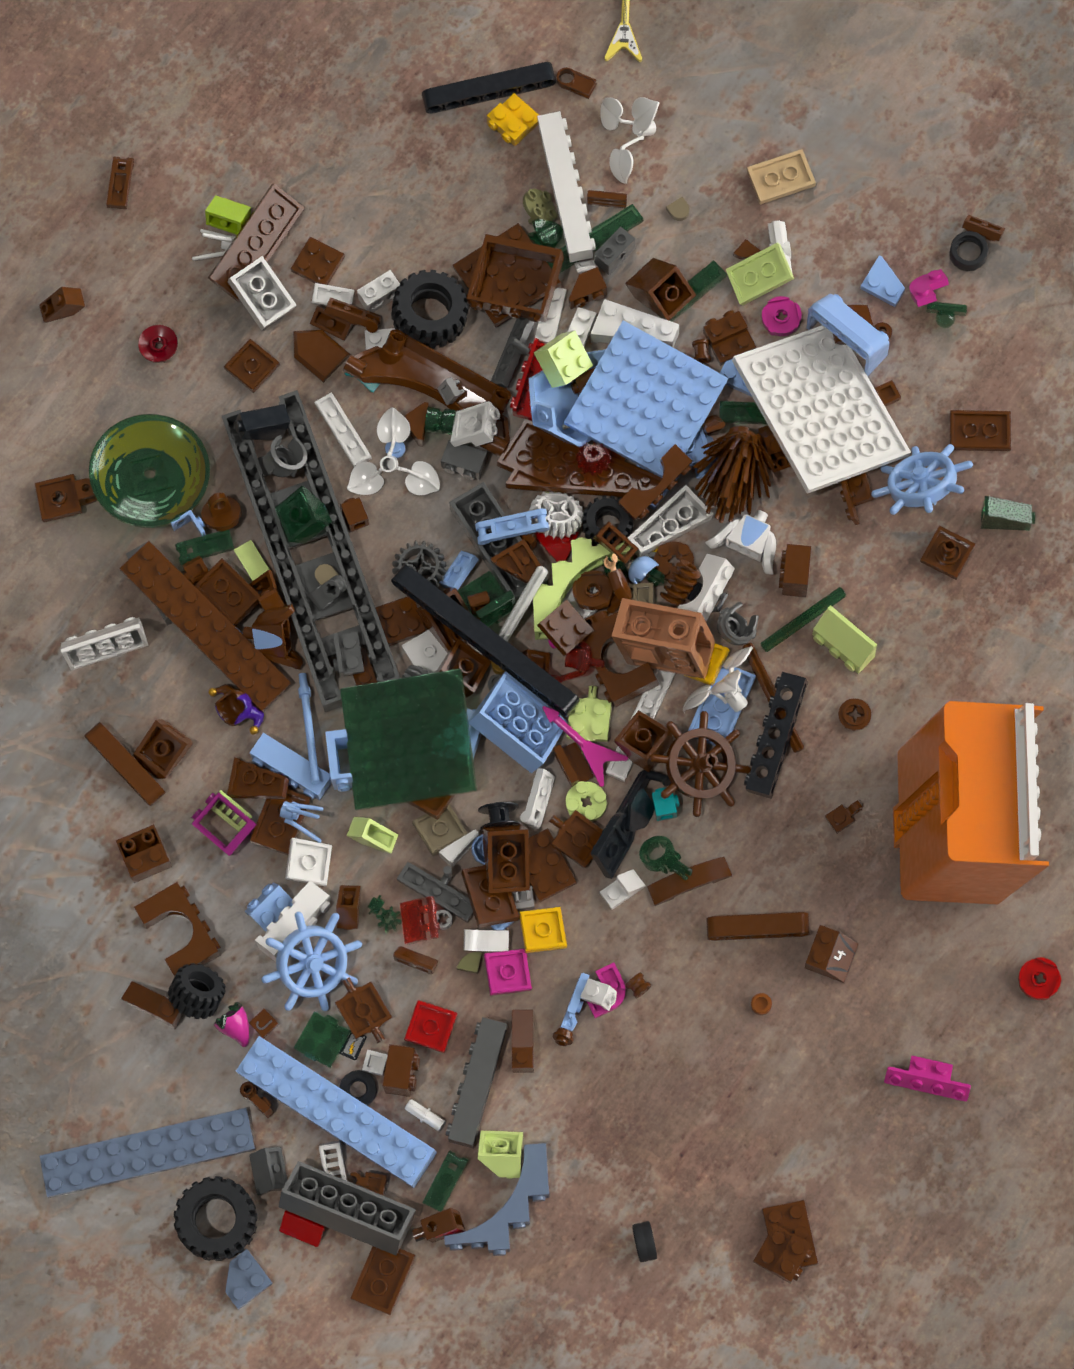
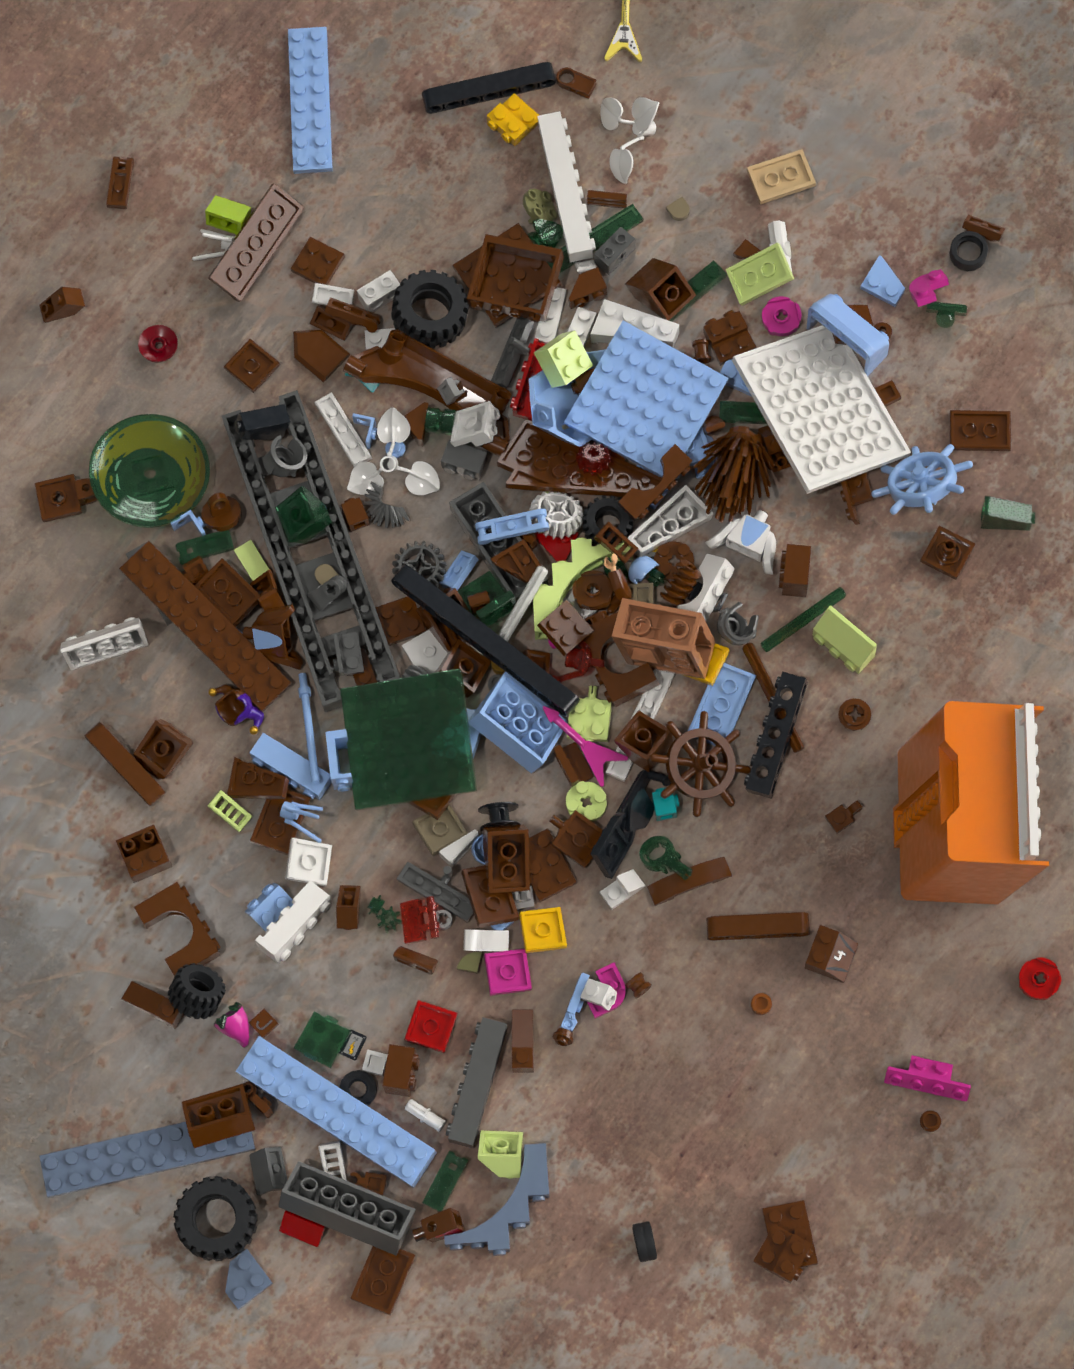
magenta window [191,791,256,856] -> none
white brick [227,256,296,331] -> none
light blue piece [261,912,362,1011] -> none
reddish brown plate [335,977,392,1043] -> none
yellowish green slope [347,817,398,854] -> none
white plate [520,768,555,830] -> none
white plant [683,646,753,713] -> none
none -> reddish brown slope [182,1084,255,1148]
none -> light blue plate [288,27,333,174]
none -> light blue bracket [352,413,377,449]
none -> dark grey hair [363,481,410,528]
none -> reddish brown plate [920,1110,941,1132]

